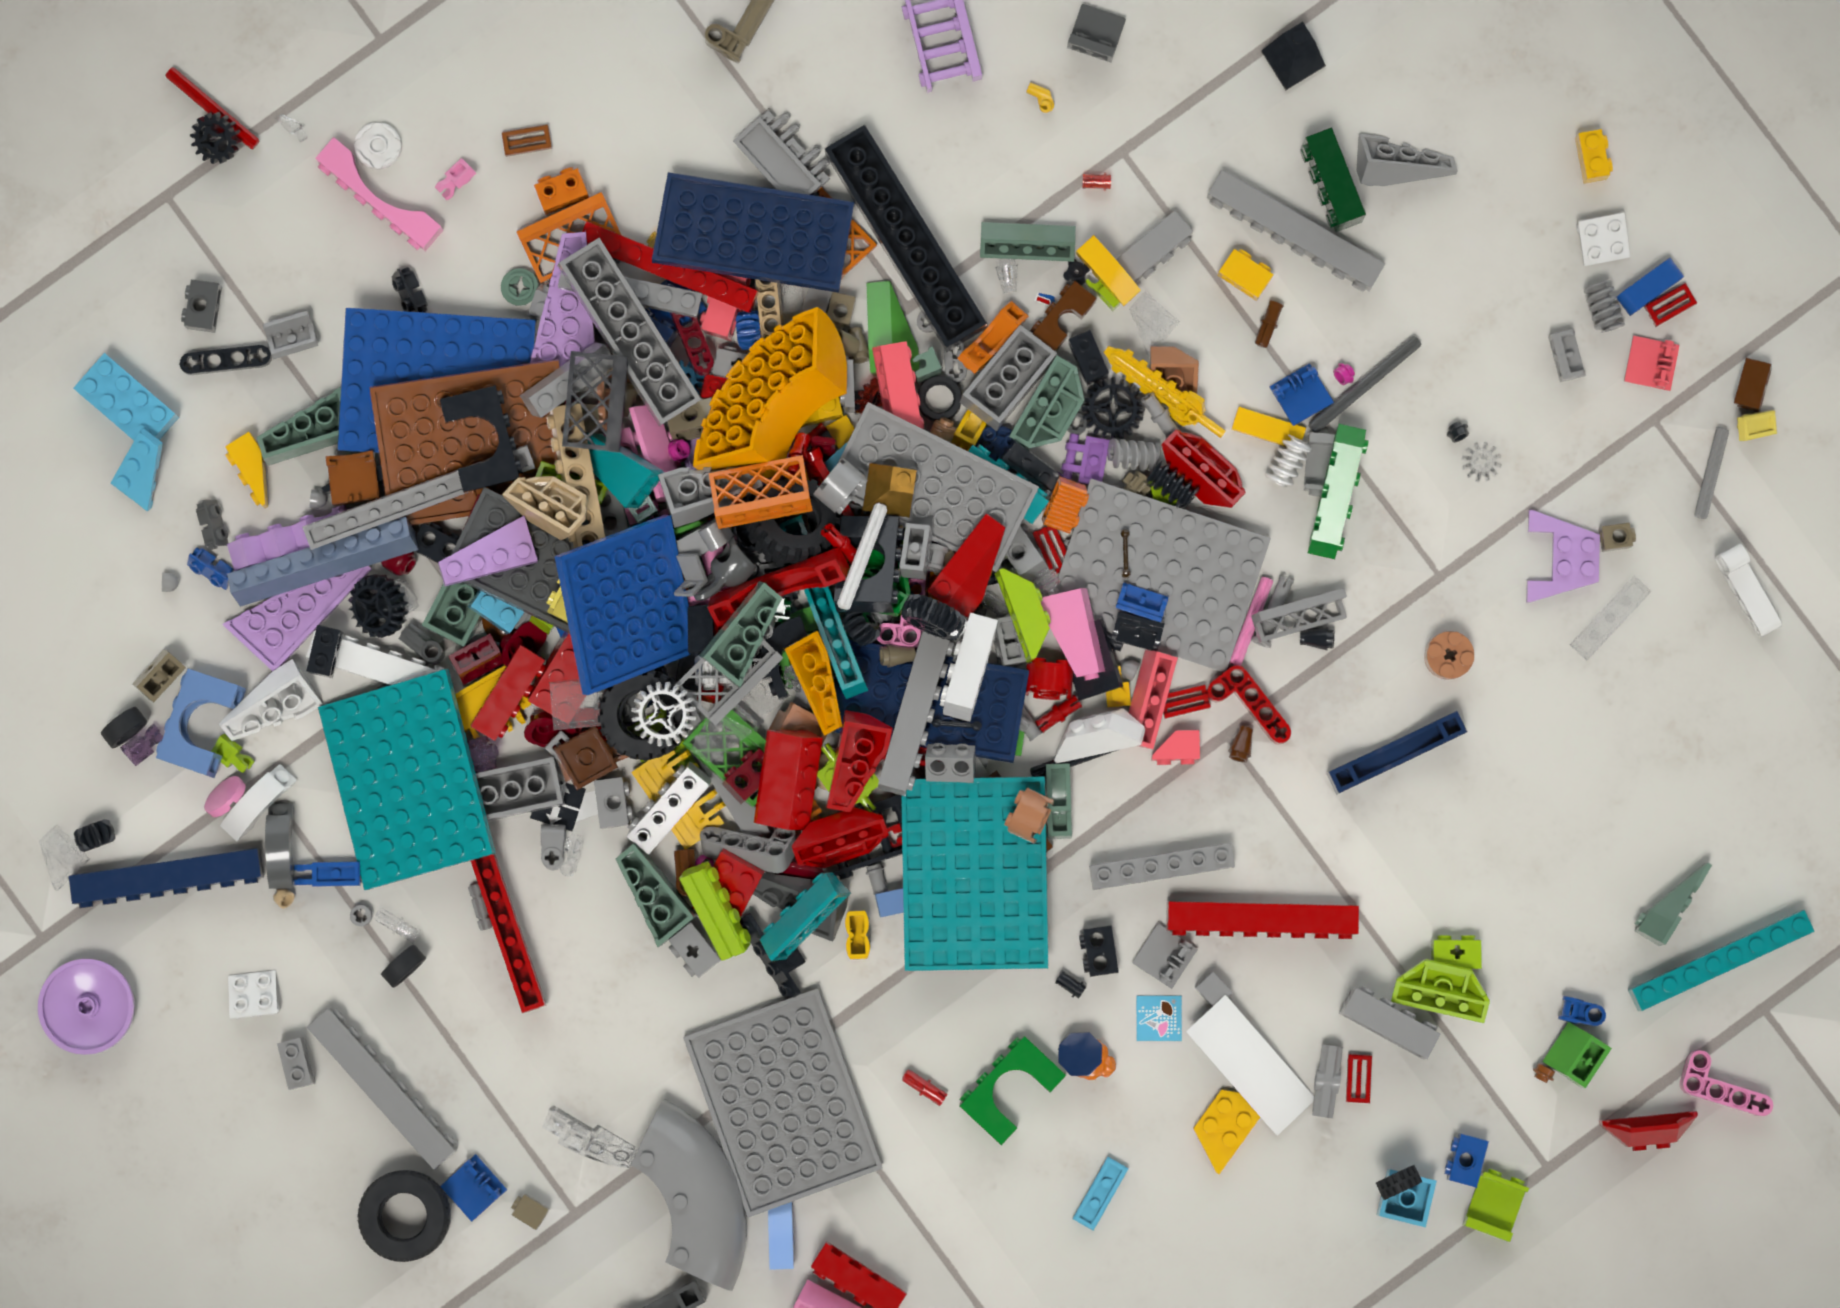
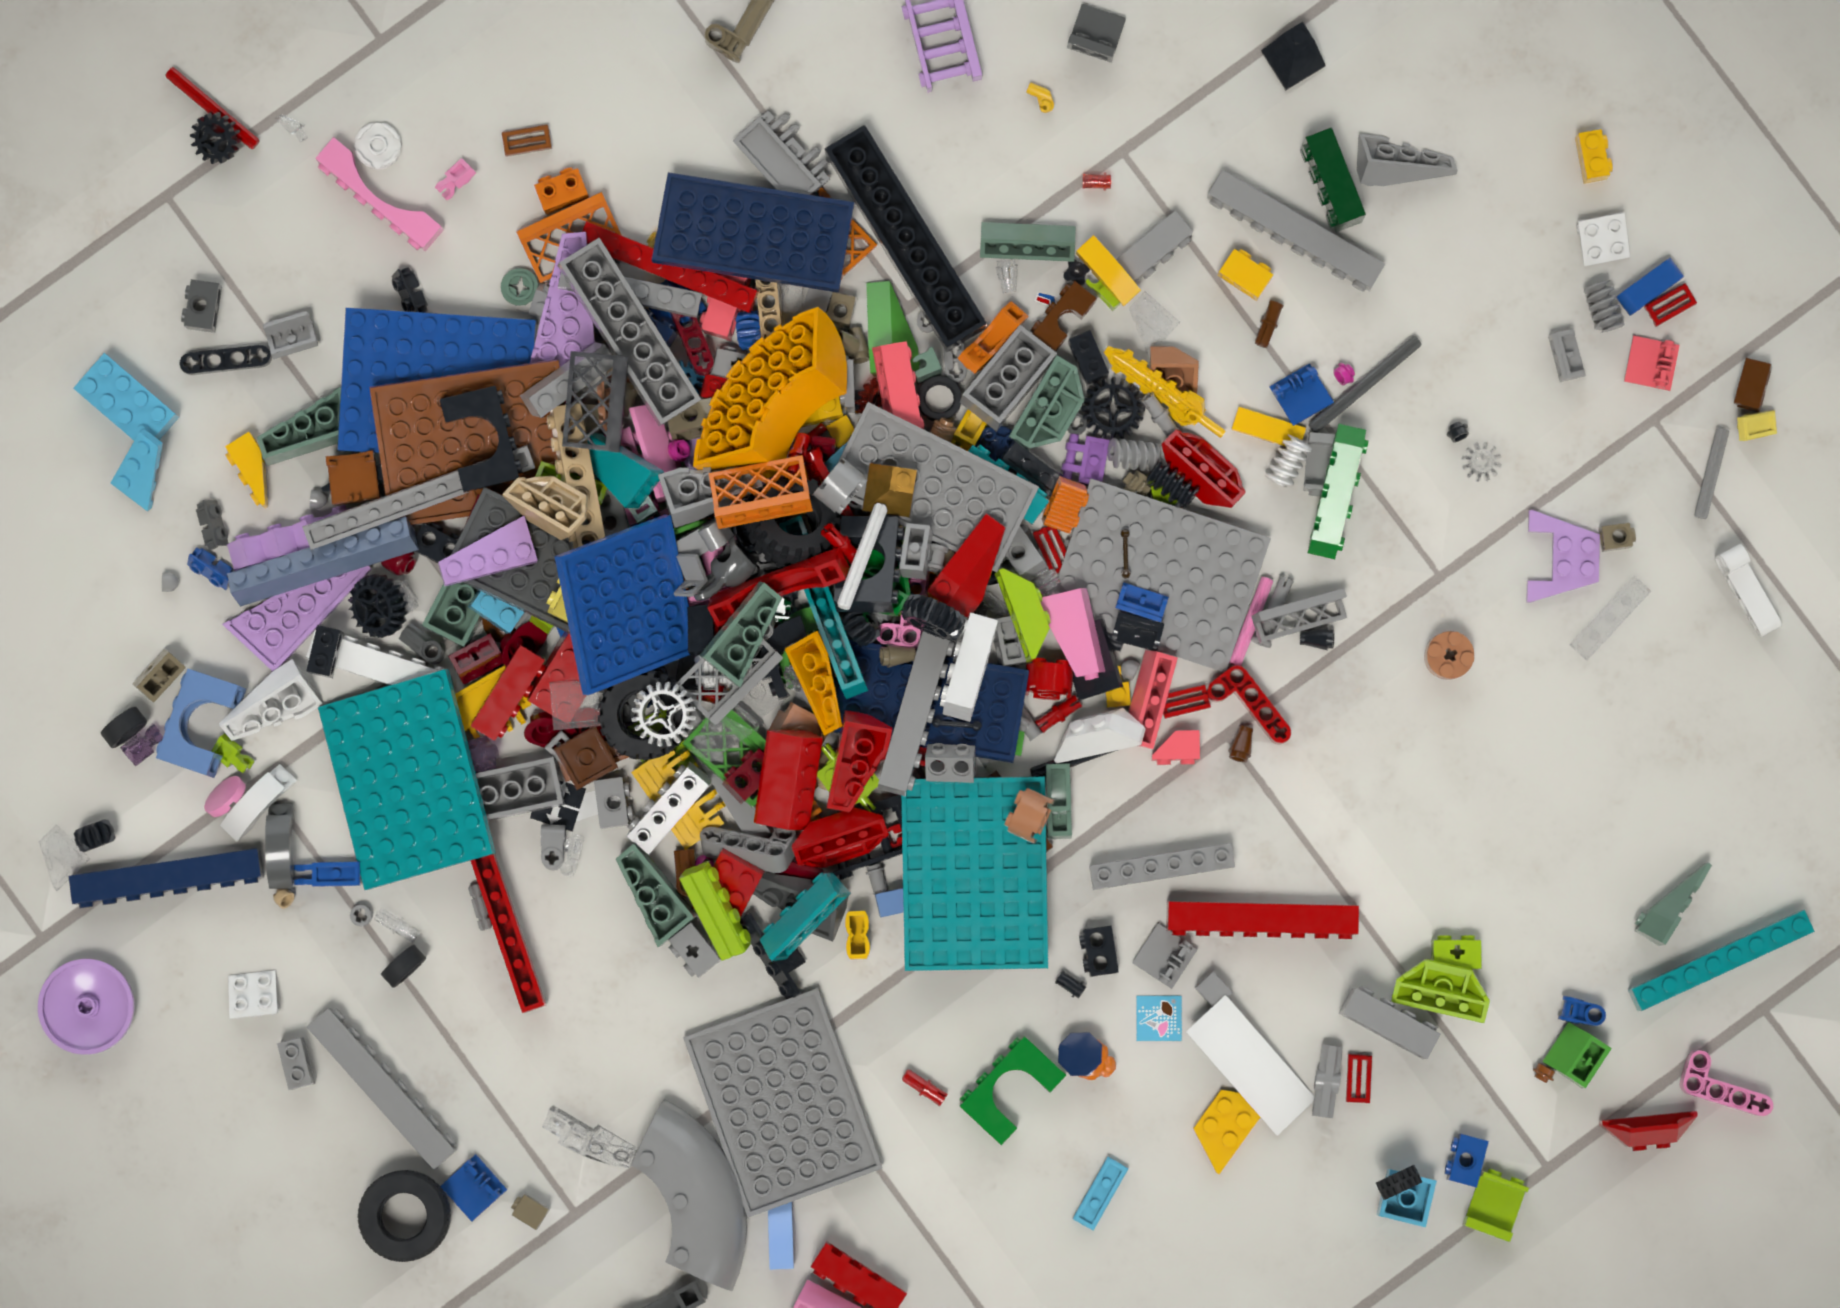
dark blue arch [1326,711,1467,795] -> none

